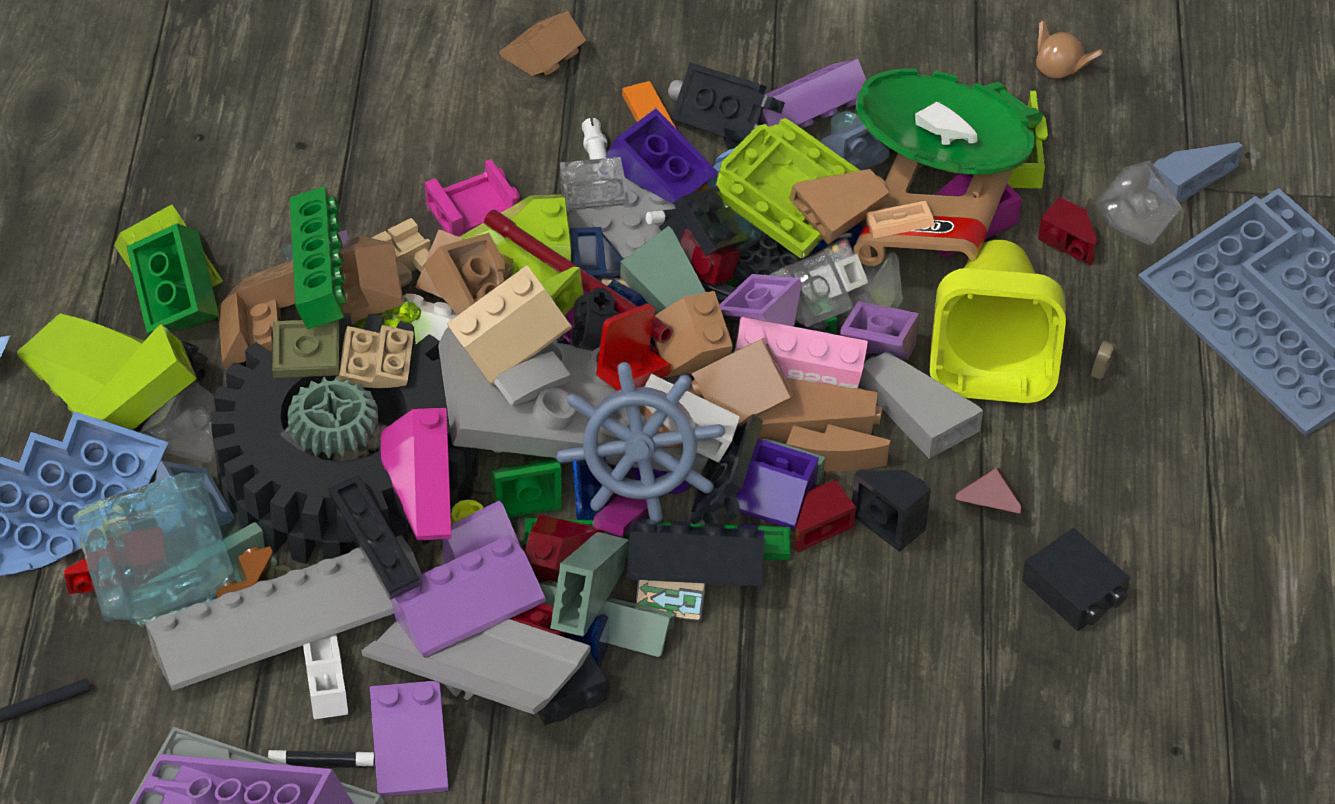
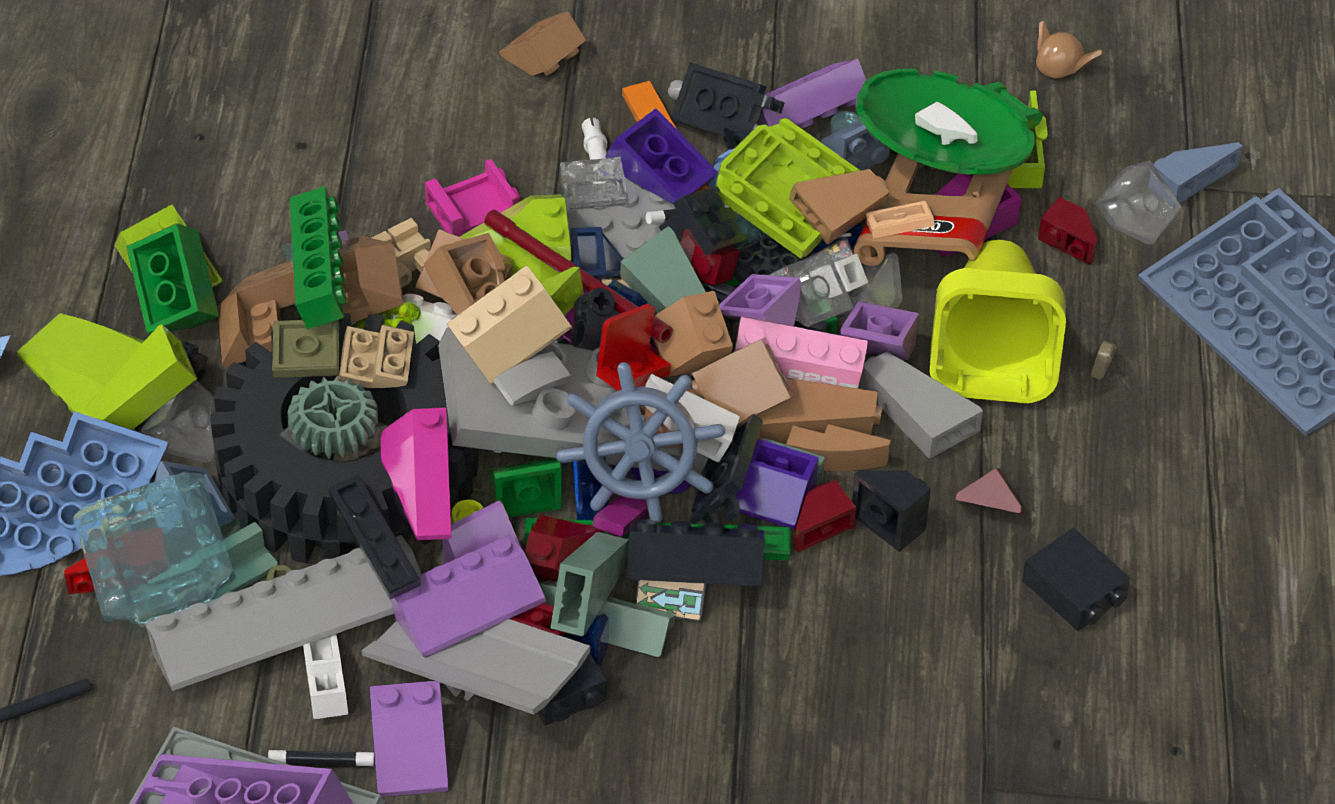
dark orange slope [214,546,272,599] -> none

